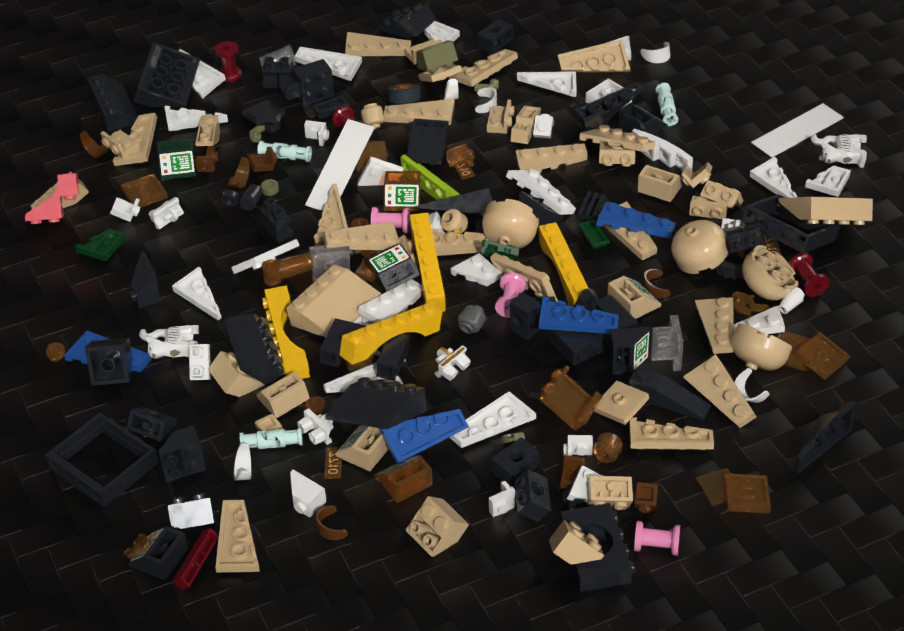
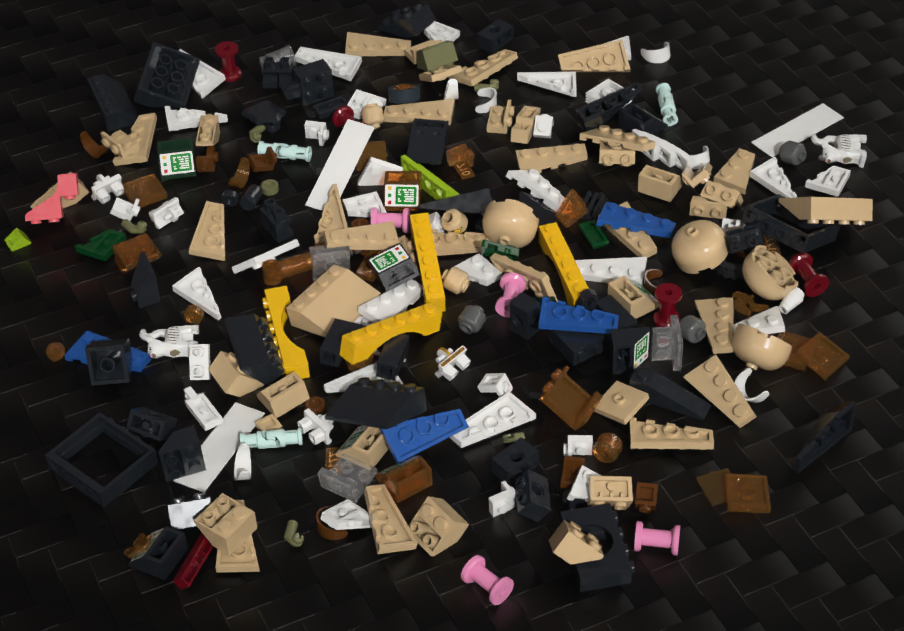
white slope [290,470,326,517] -> none
none -> lime slope [4,228,32,251]
none -> white hips [91,174,124,204]
none -> clear orange slope [112,233,161,273]
none -> olive arm [121,219,147,234]
none -> white sticker [174,402,265,492]
none -> white hinge [183,386,223,431]
none -> clear orange tile [184,305,204,324]
none -> tan wing [189,201,225,261]
none -> tan slope [194,493,257,556]
none -> olive arm [284,520,304,547]
none -> clear bracket [317,454,377,503]
none -> white wing [320,499,372,530]
none -> white wing [342,191,387,218]
none -> white wing [347,89,387,119]
none -> tan wing [364,484,418,554]
none -> tan head [441,267,471,294]
none -> bright pink piece [461,555,514,605]
none -> white bracket [477,373,513,398]
none -> clear orange slope [555,189,588,228]
none -> white wing [575,257,647,285]
none -> dark red piece [653,283,682,330]
none -> dark grey head [678,315,706,343]
none -> white helmet [690,146,710,169]
none -> tan wing [714,148,755,194]
none -> dark grey head [779,141,807,165]

